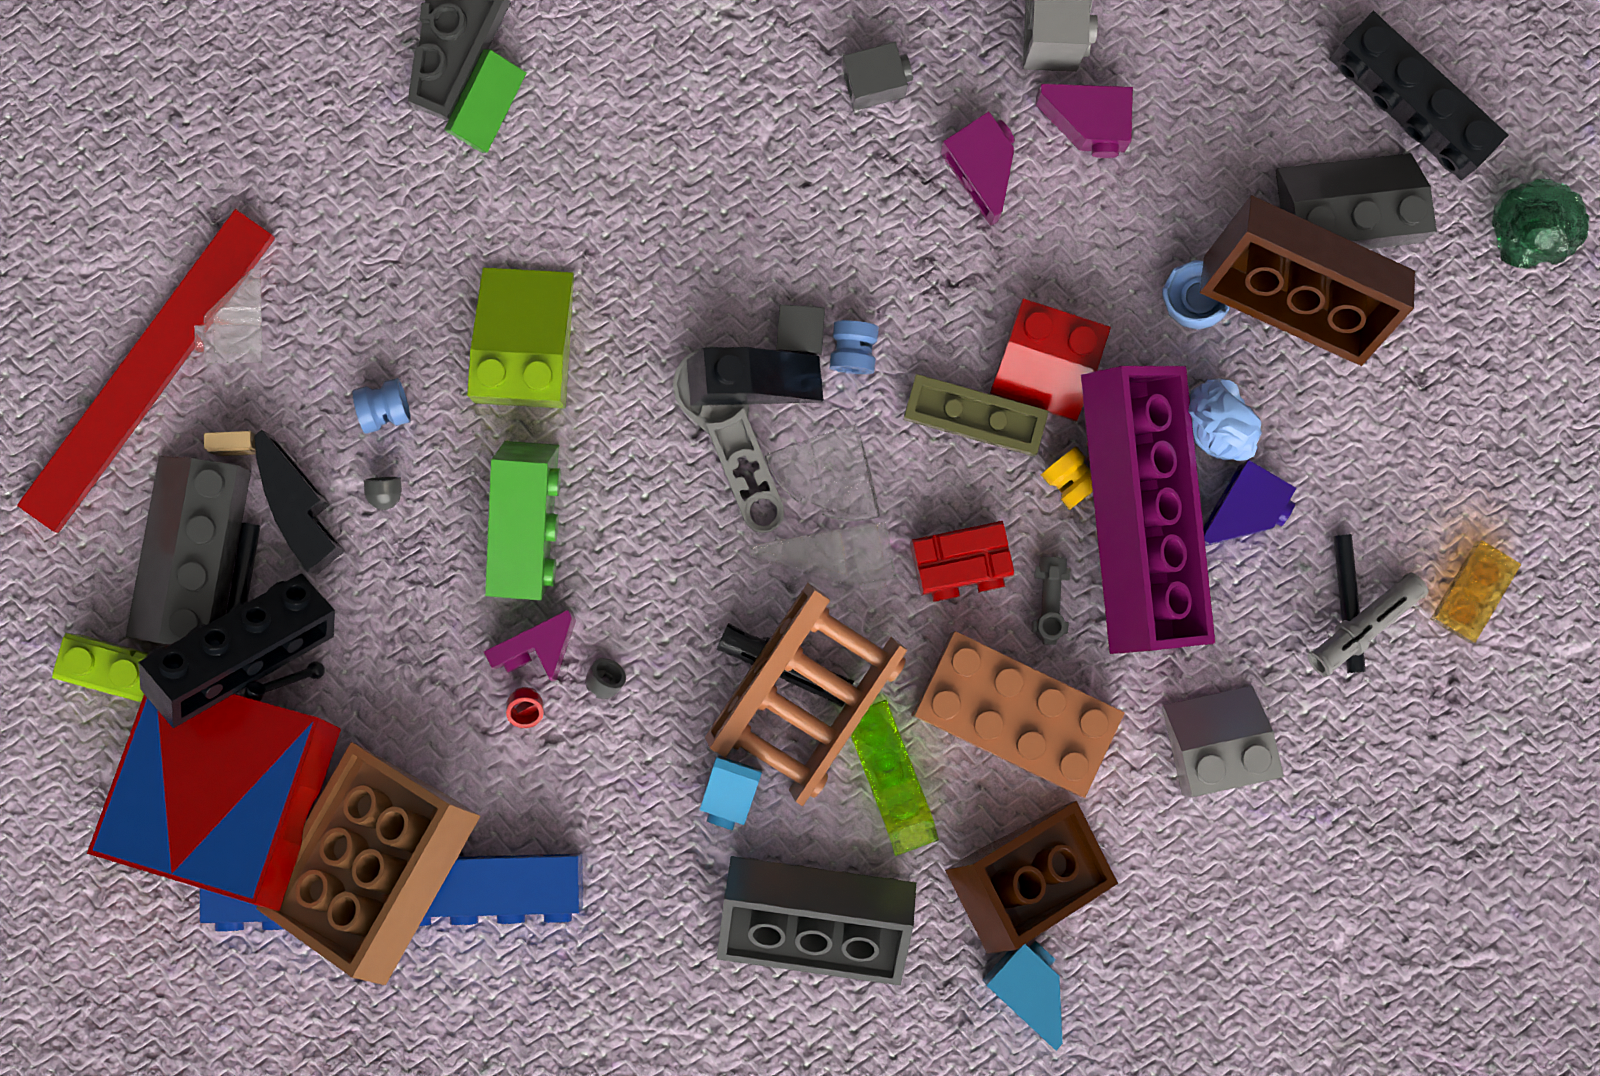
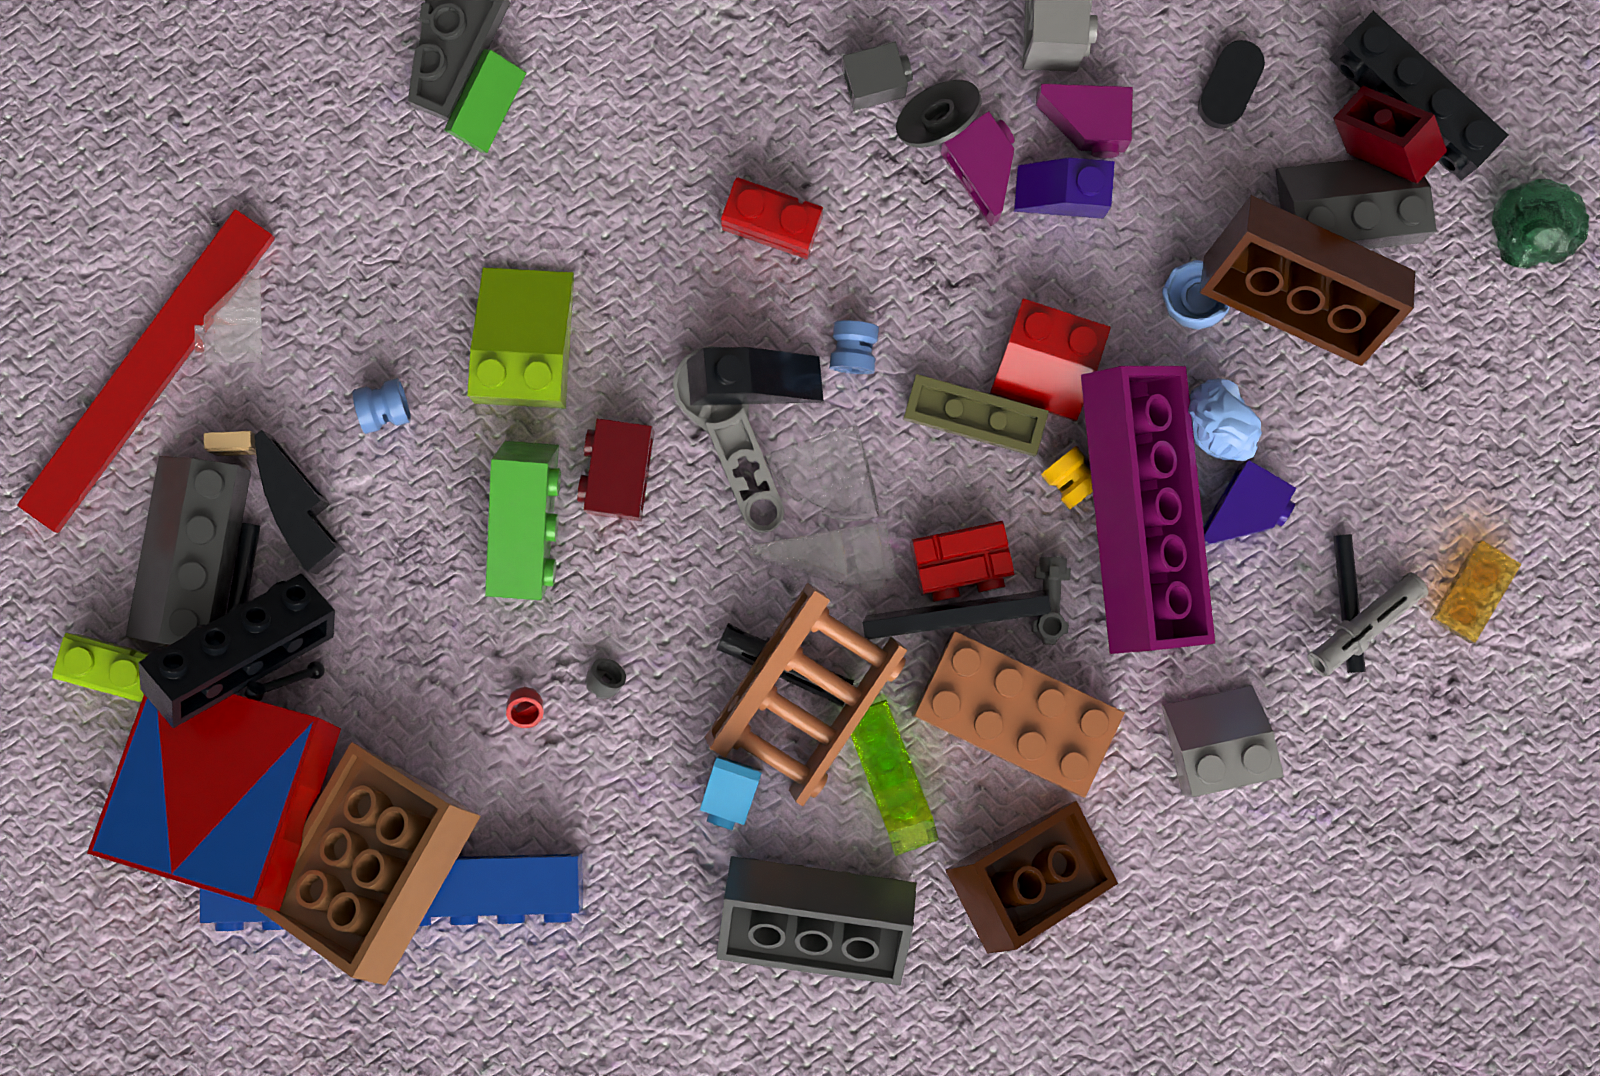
dark grey hinge [363,477,402,510] -> none
magenta slope [483,610,576,682] -> none
dark grey tile [776,304,825,355] -> none
dark azure slope [982,941,1063,1051] -> none
none -> dark red brick [577,418,655,522]
none -> red brick [721,177,823,260]
none -> black tile [862,589,1051,639]
none -> dark grey dish [896,80,982,148]
none -> dark purple slope [1014,157,1115,219]
none -> black tile [1198,40,1265,129]
none -> dark red brick [1333,86,1447,184]

